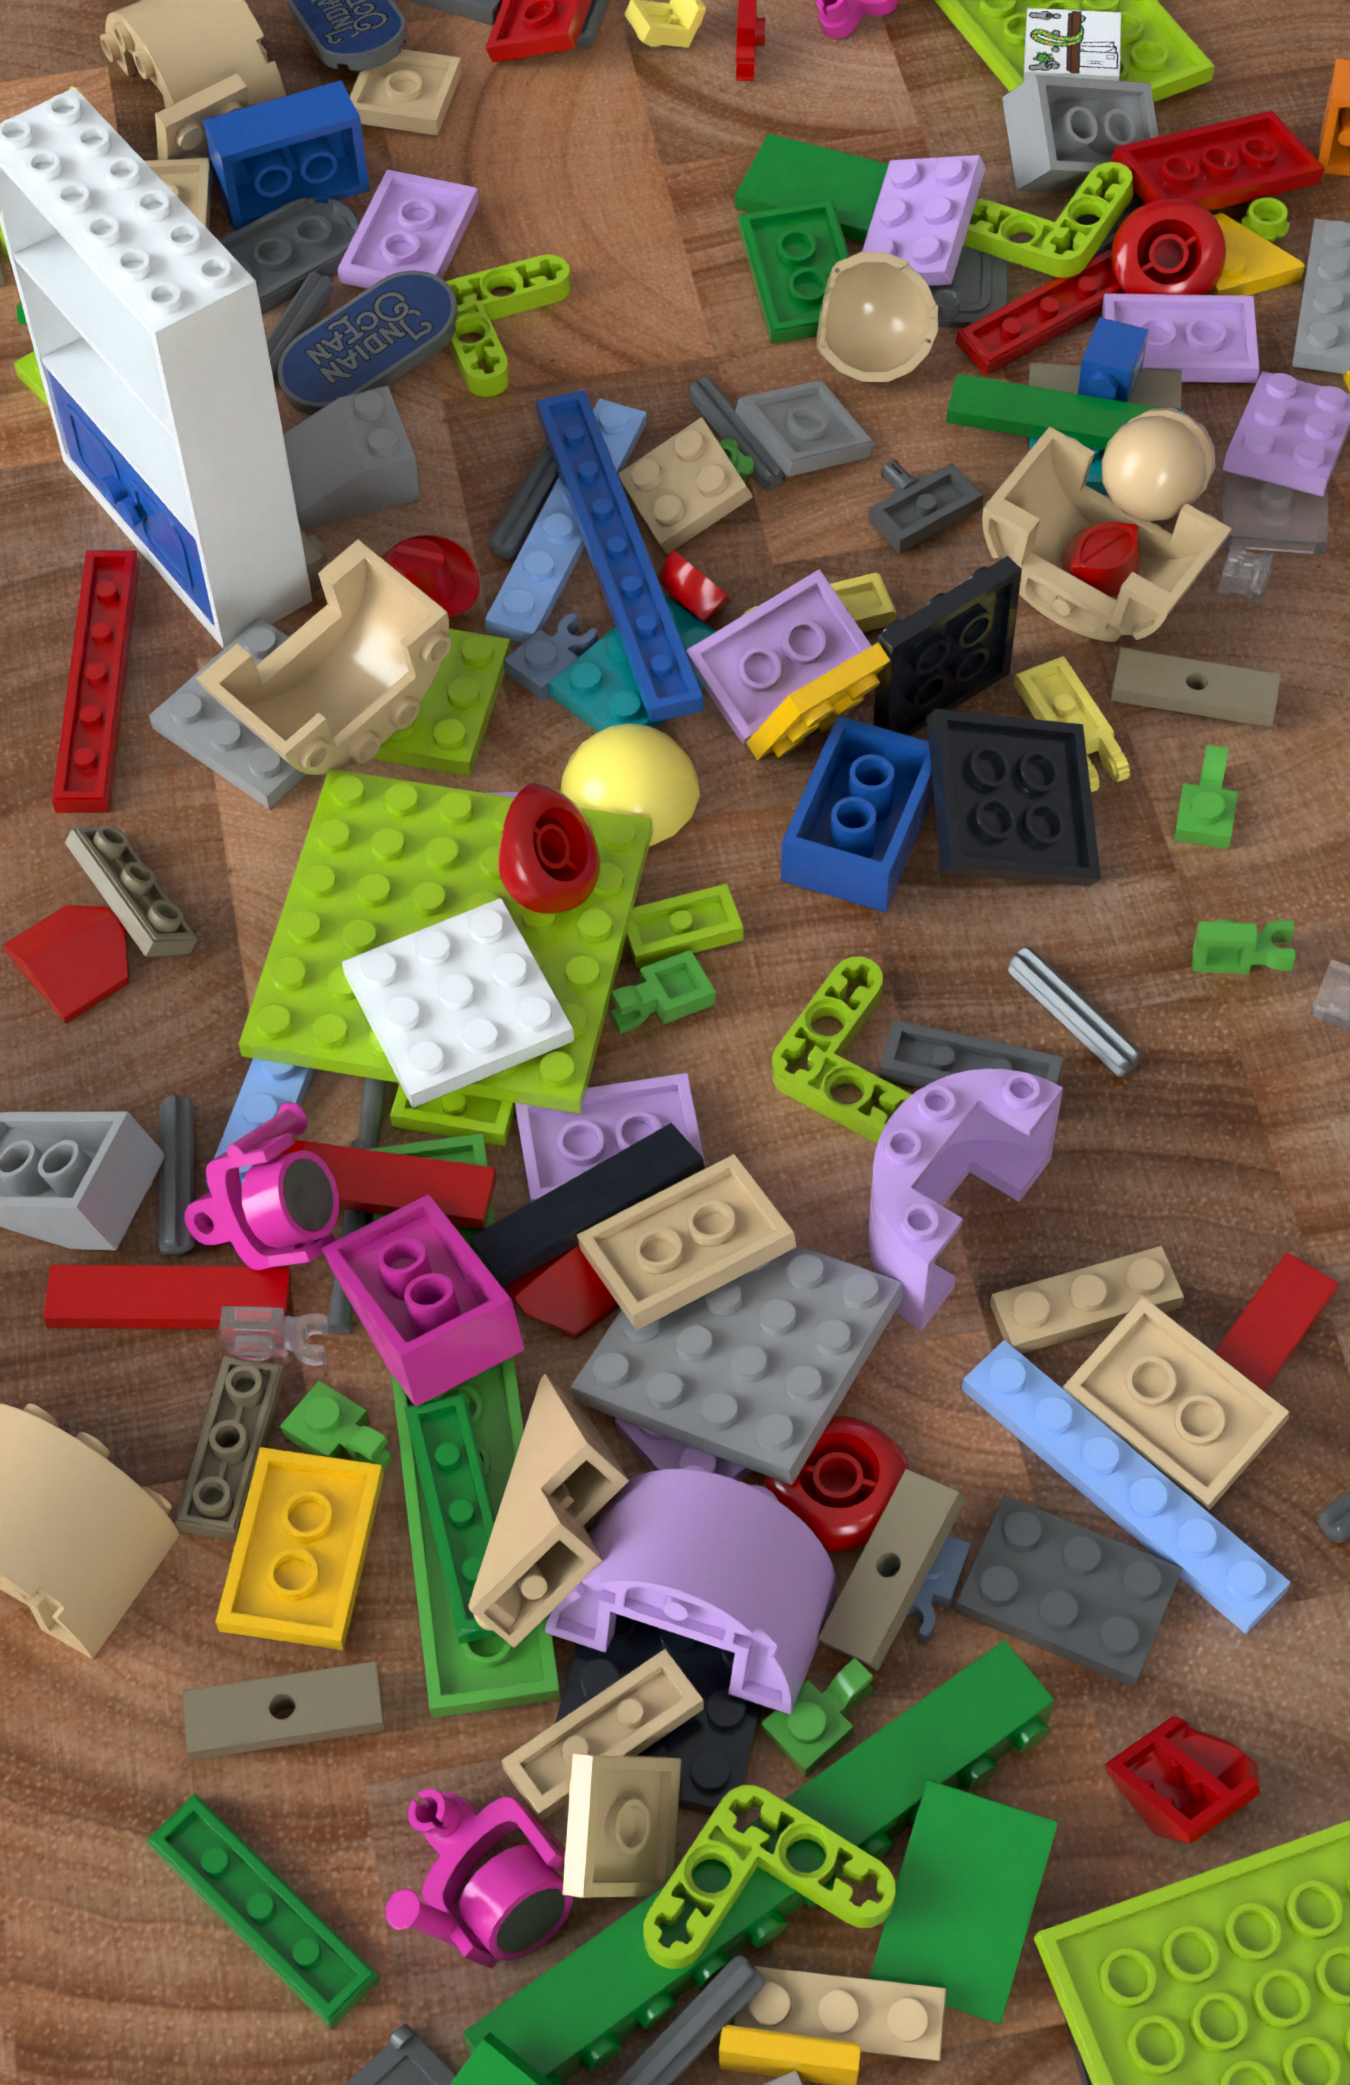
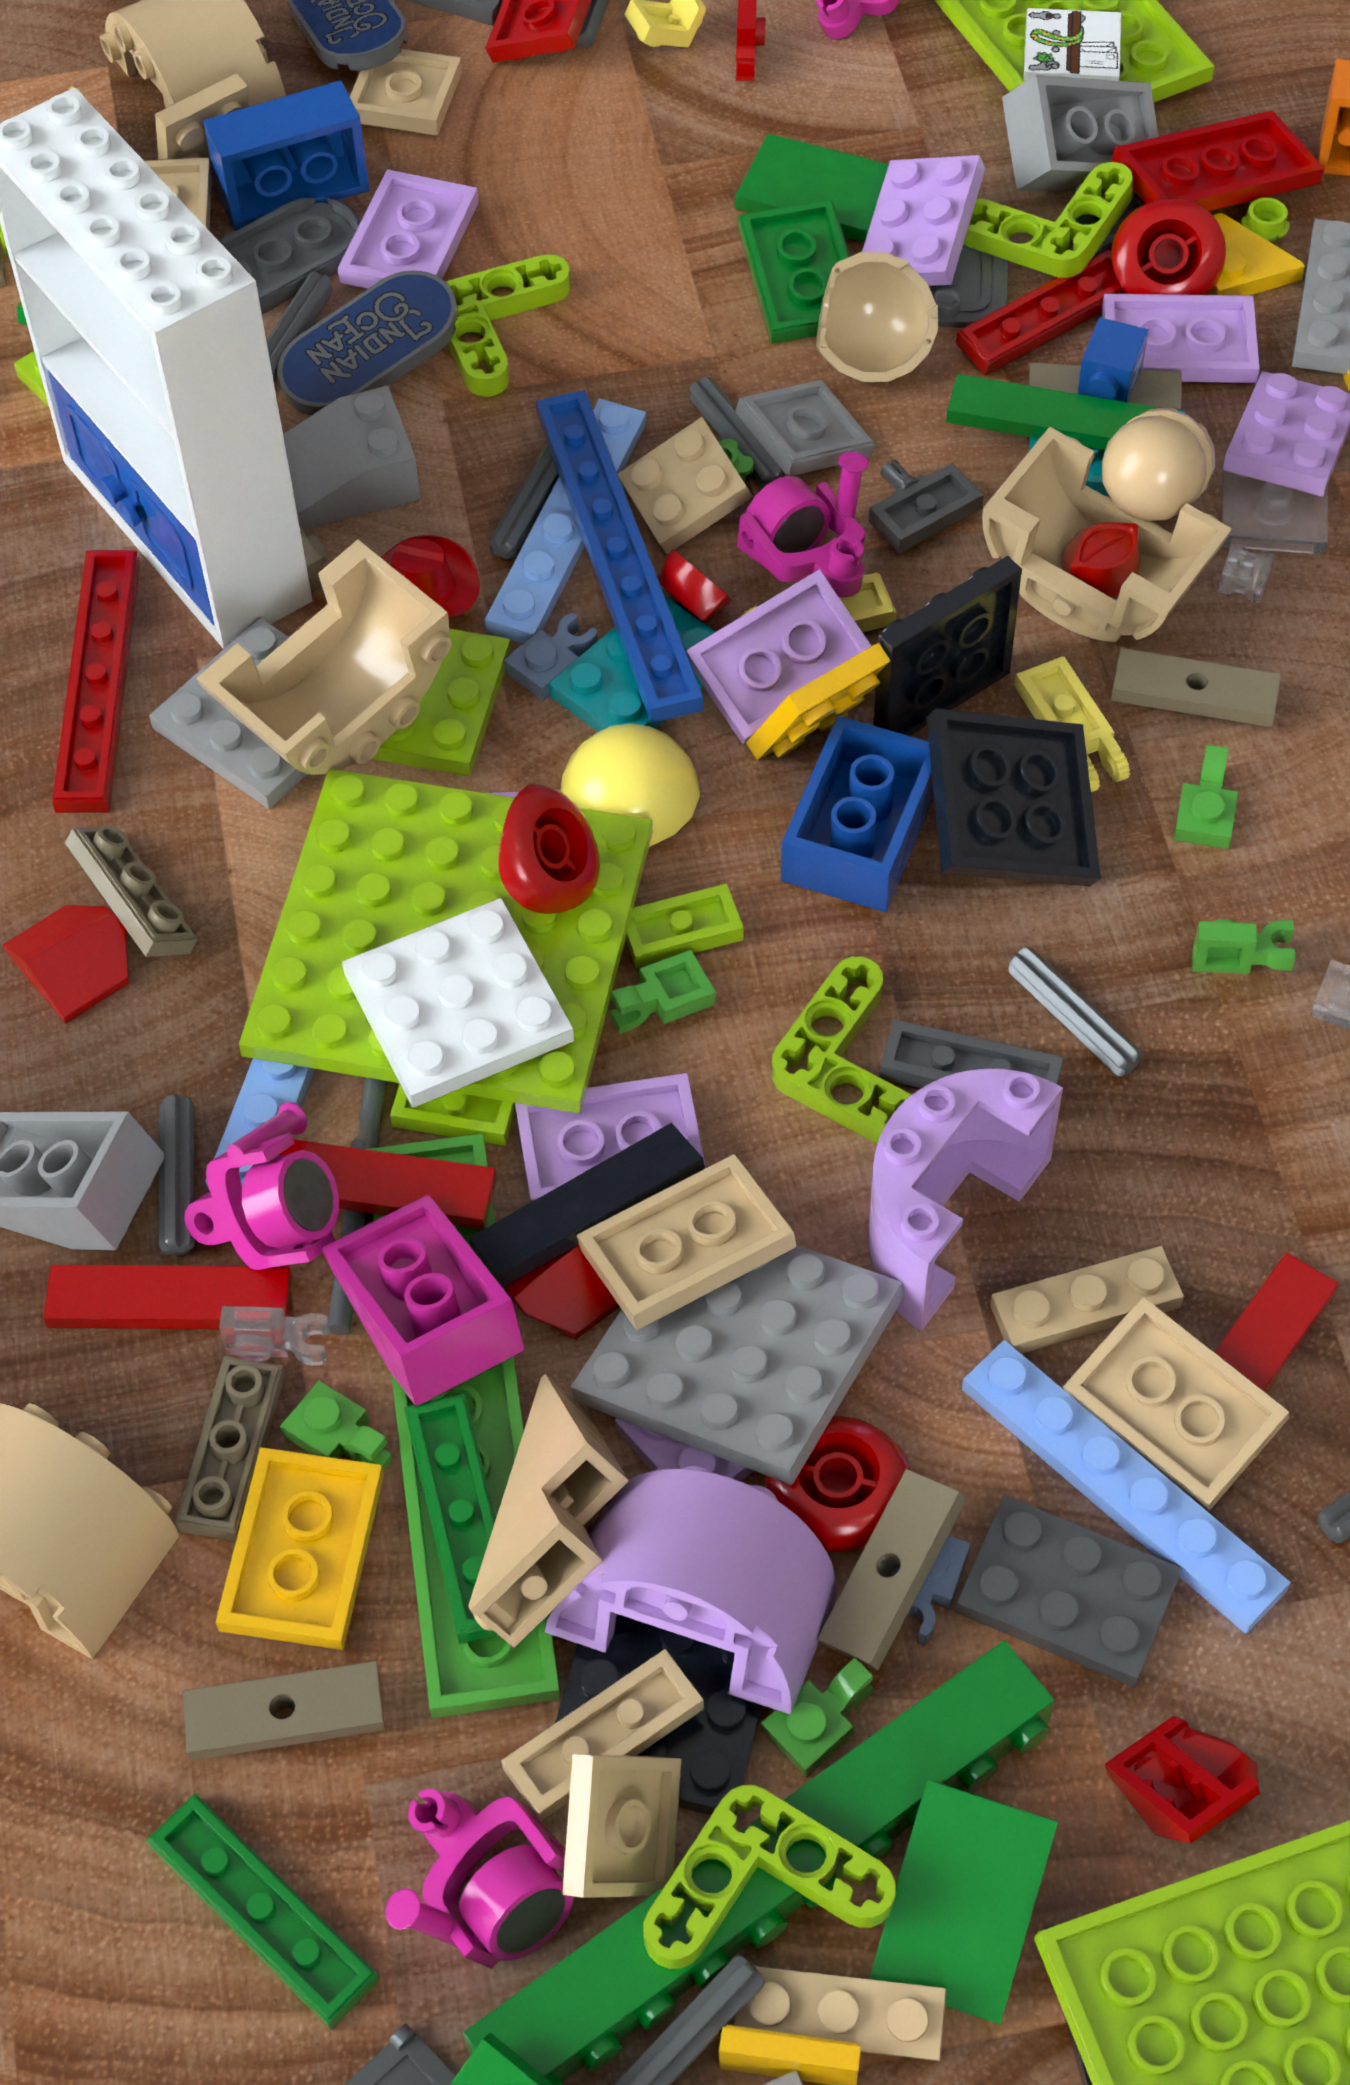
none -> dark pink piece [737,451,869,598]

